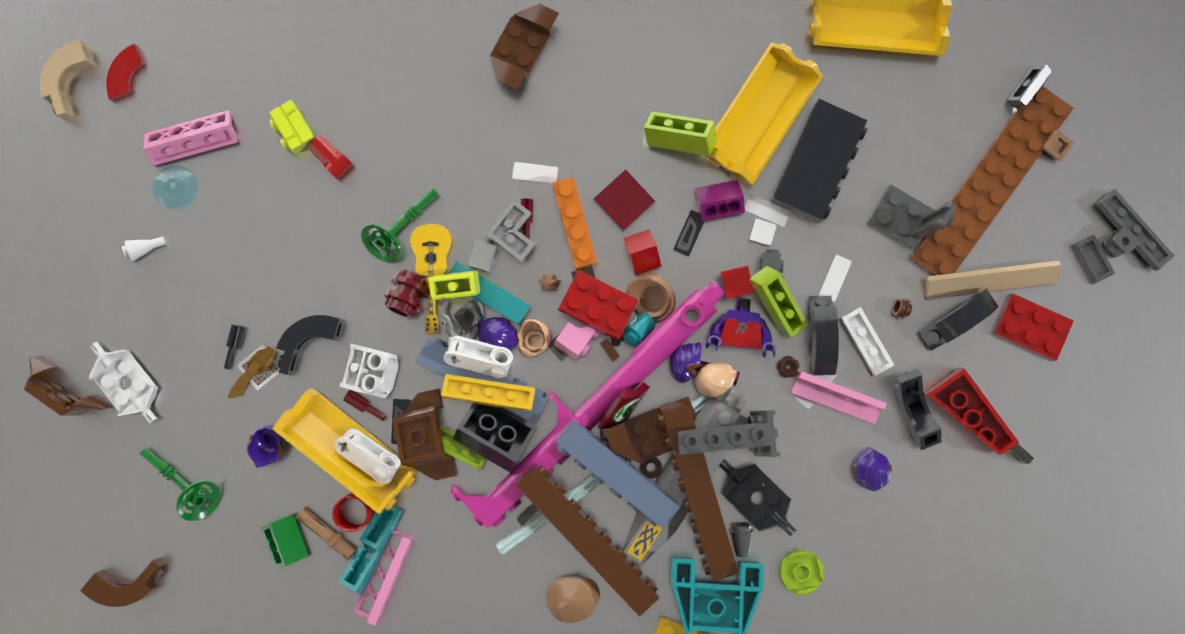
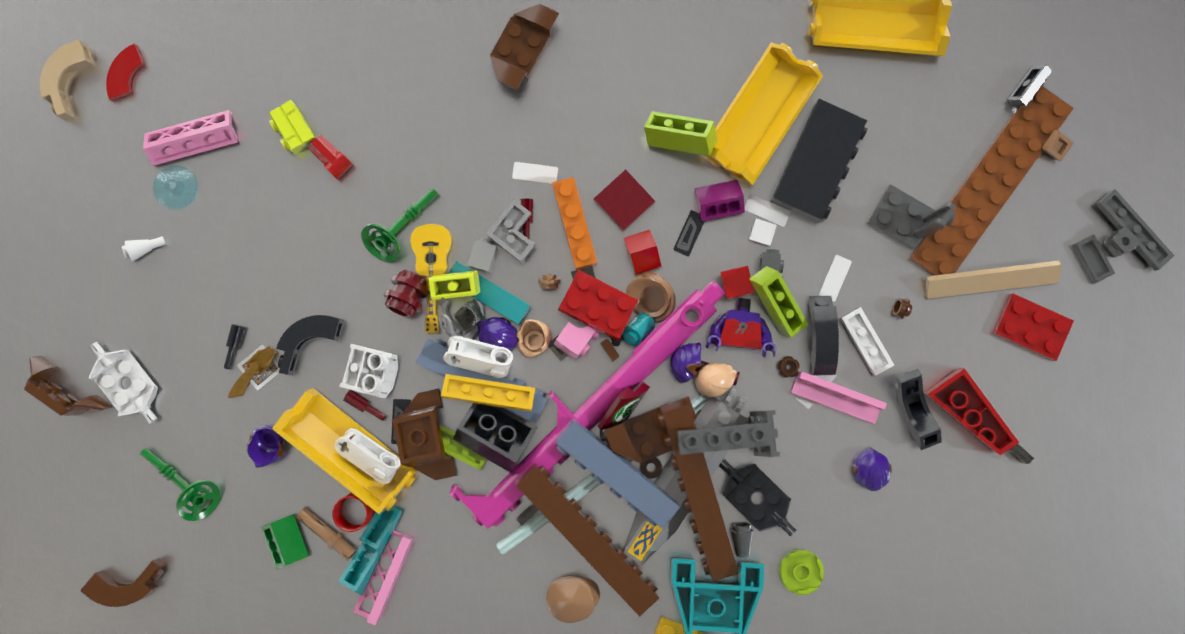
black arch [919,288,999,351] -> none

